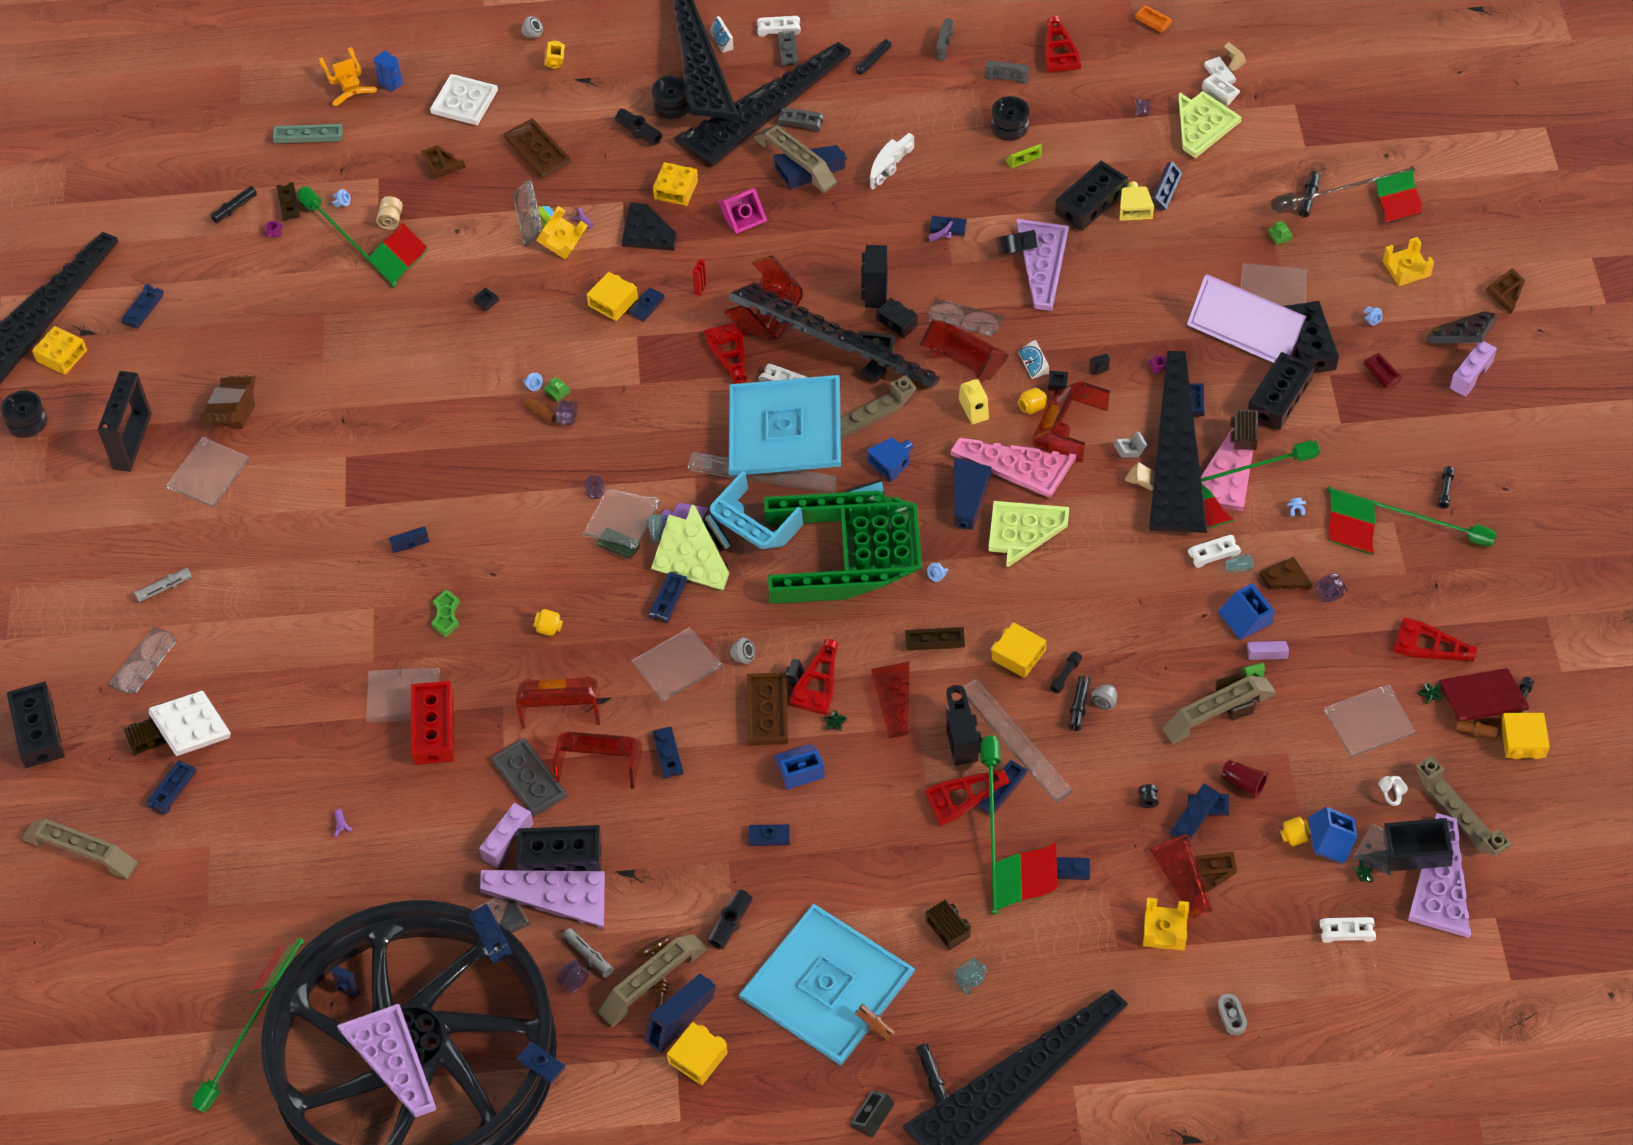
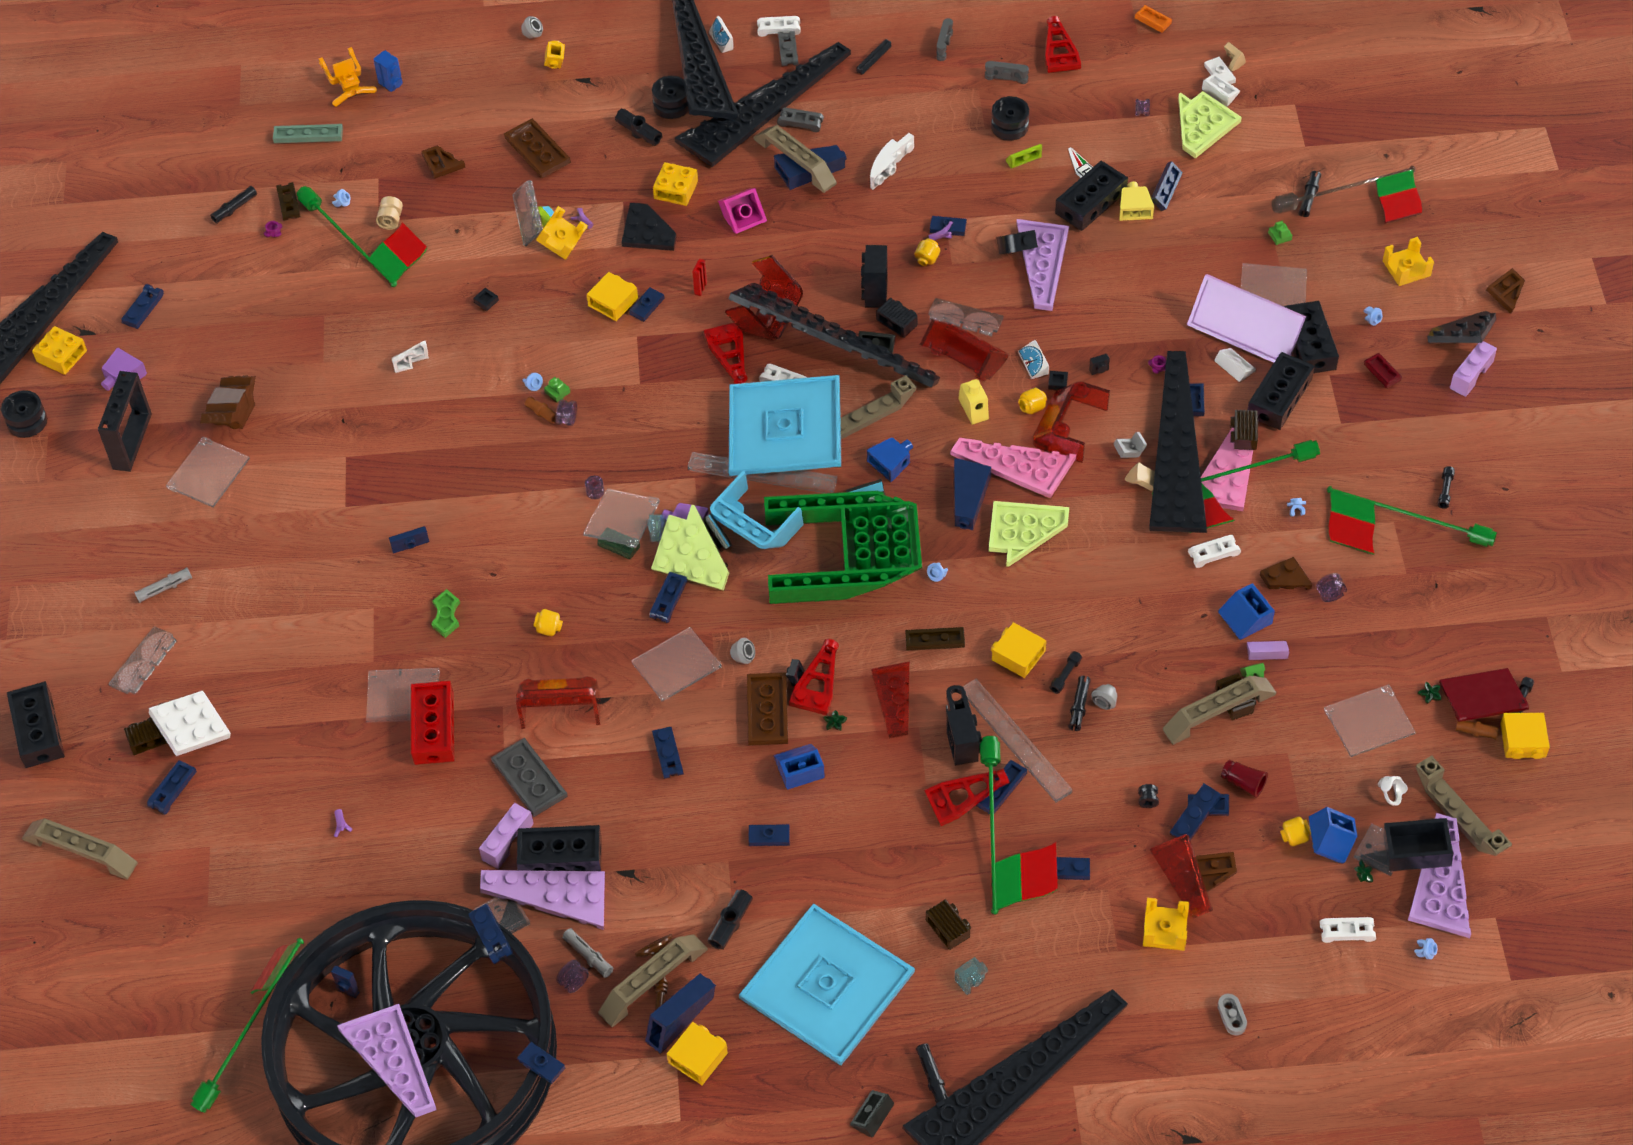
white plate [430,74,498,125] -> none
clear red windscreen [553,731,642,789] -> none
dark orange pin [854,1003,895,1041] -> none
black plate [861,359,887,384] -> none
clear light blue cone [1225,553,1254,572] -> none
red plate [1393,617,1478,662] -> none
none -> medium lavender torso [101,348,147,391]
none -> white slope [391,341,429,373]
none -> yellow head [914,238,940,266]
none -> sticker [1068,147,1093,178]
none -> white slope [1215,348,1256,382]
none -> light blue plate [1414,938,1437,959]

